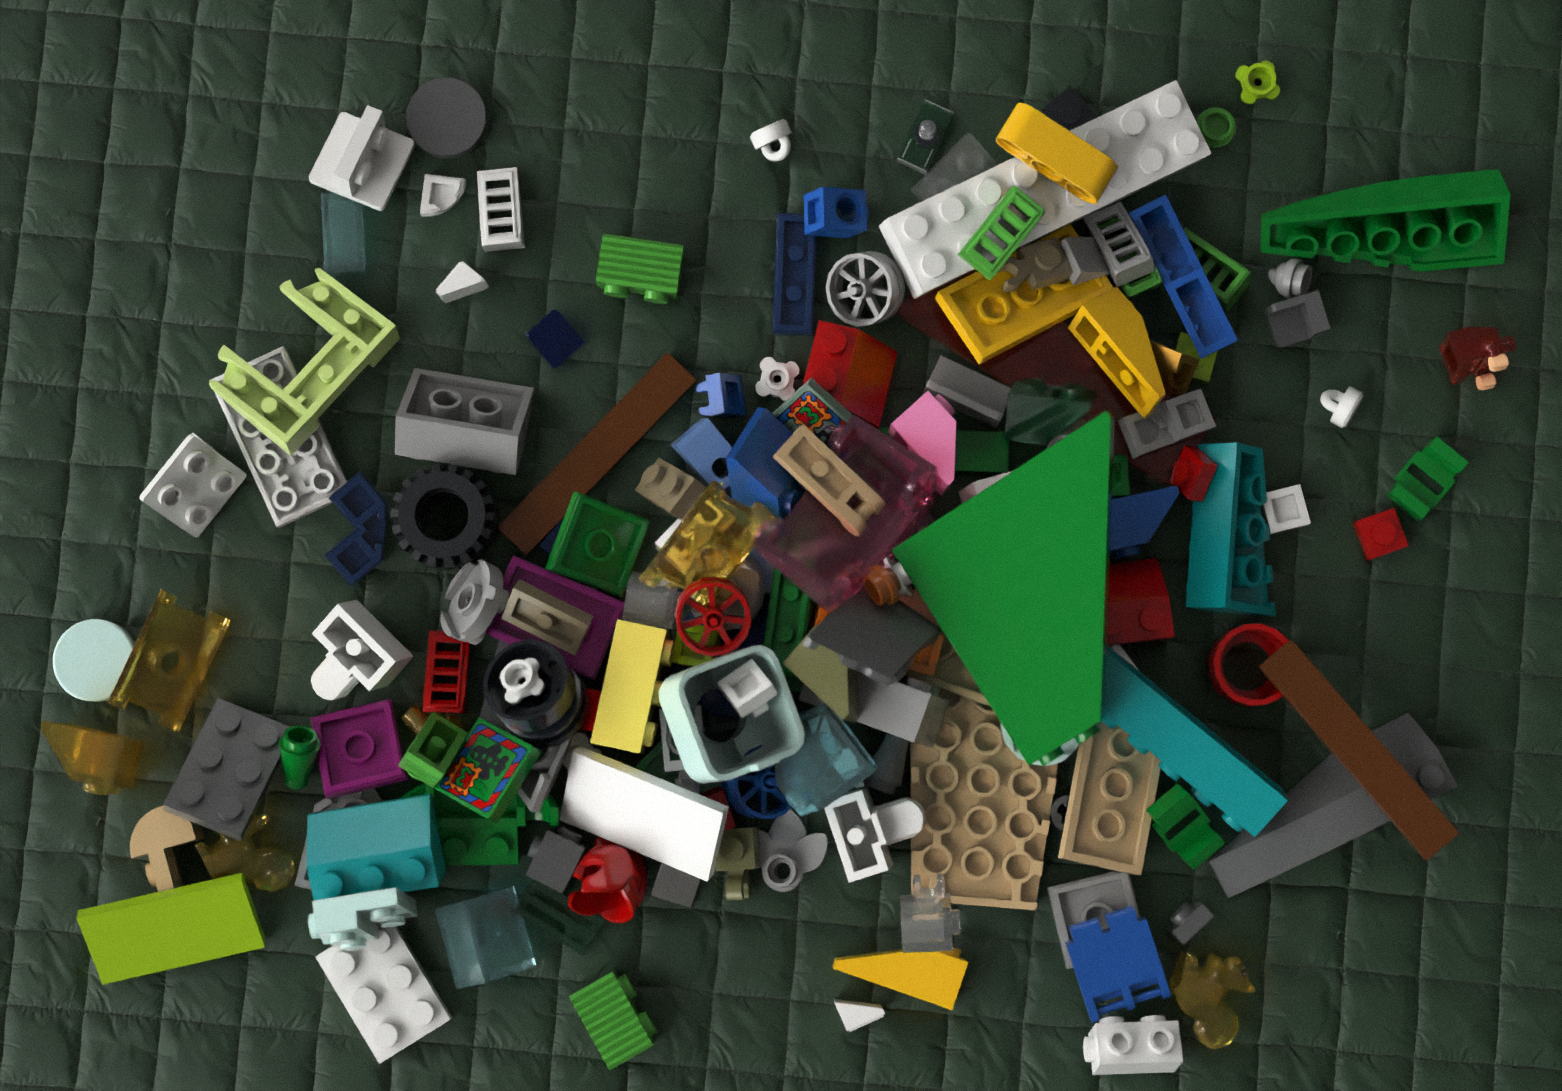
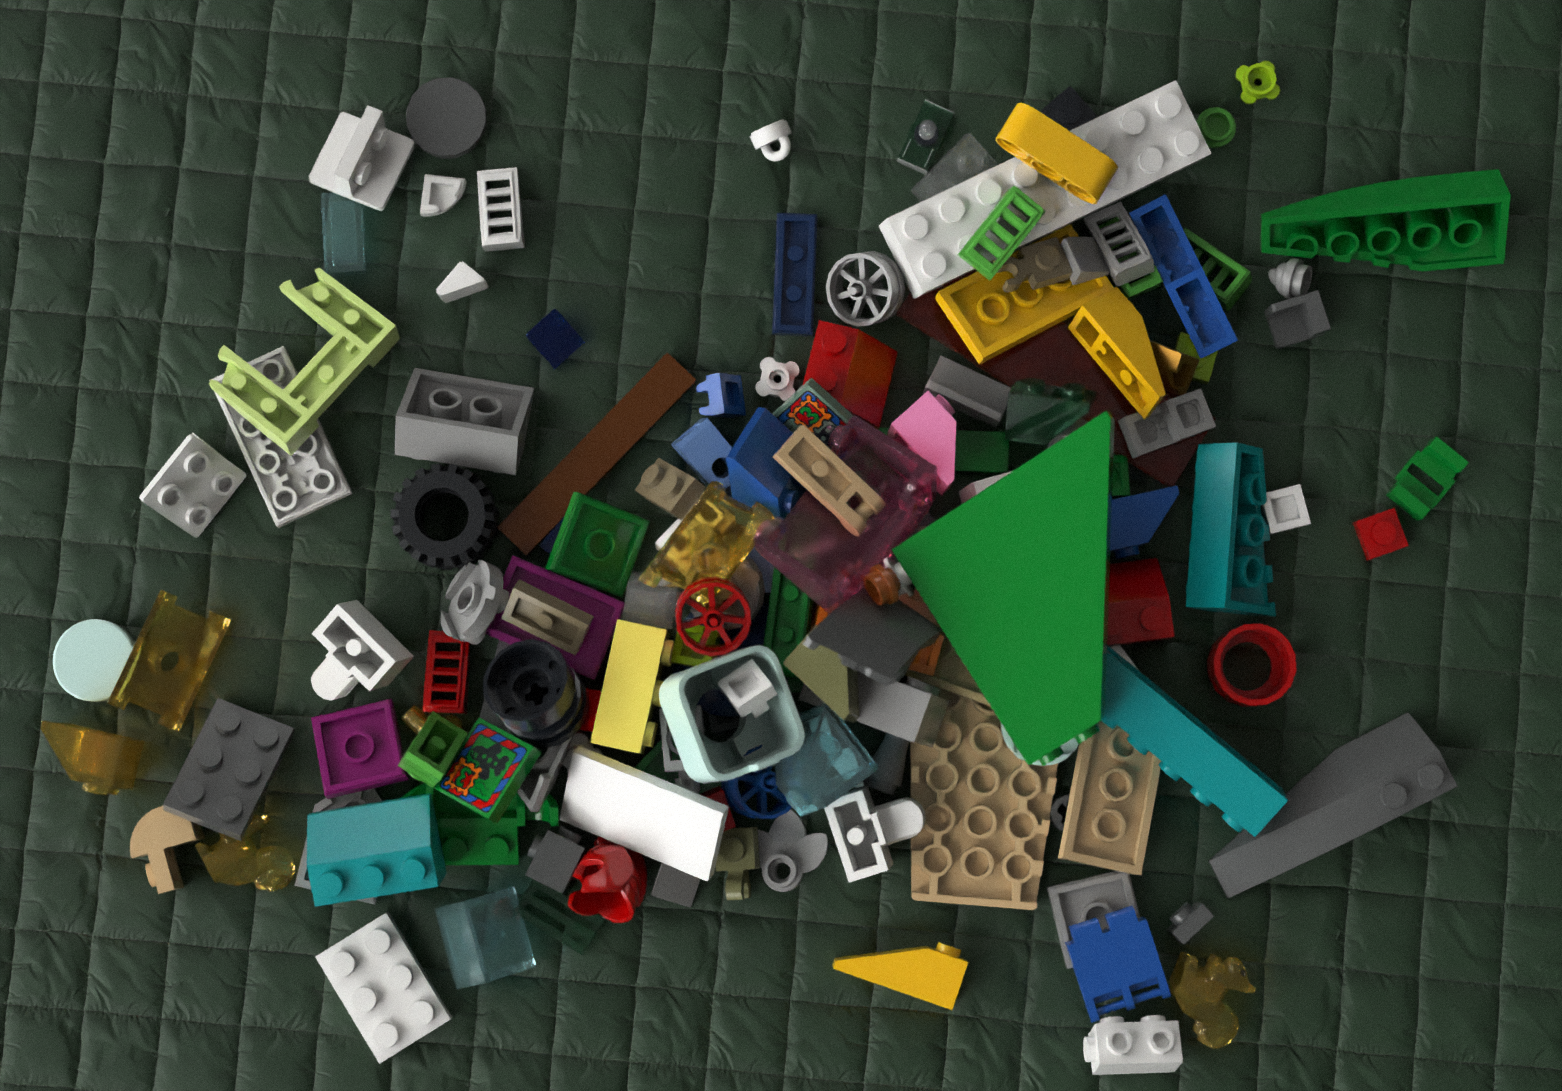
lime tile [77,873,266,985] -> none
green cone [279,725,321,789] -> none
light aqua plate [308,887,418,951] -> none
dark blue tile [324,471,387,587] -> none
white plate [500,658,545,704] -> none
bright green brick [569,969,658,1070] -> none
bright green brick [596,233,685,304] -> none
blue brick [803,187,869,239] -> none
white slope [834,999,885,1032] -> none
clear brick [900,874,961,953] -> none
green piece [1146,784,1225,870] -> none
red plate [1170,445,1218,502] -> none
reddish brown tile [1258,639,1459,860] -> none
white tile [1320,386,1364,429] -> none
clear red piece [1439,326,1516,390] -> none

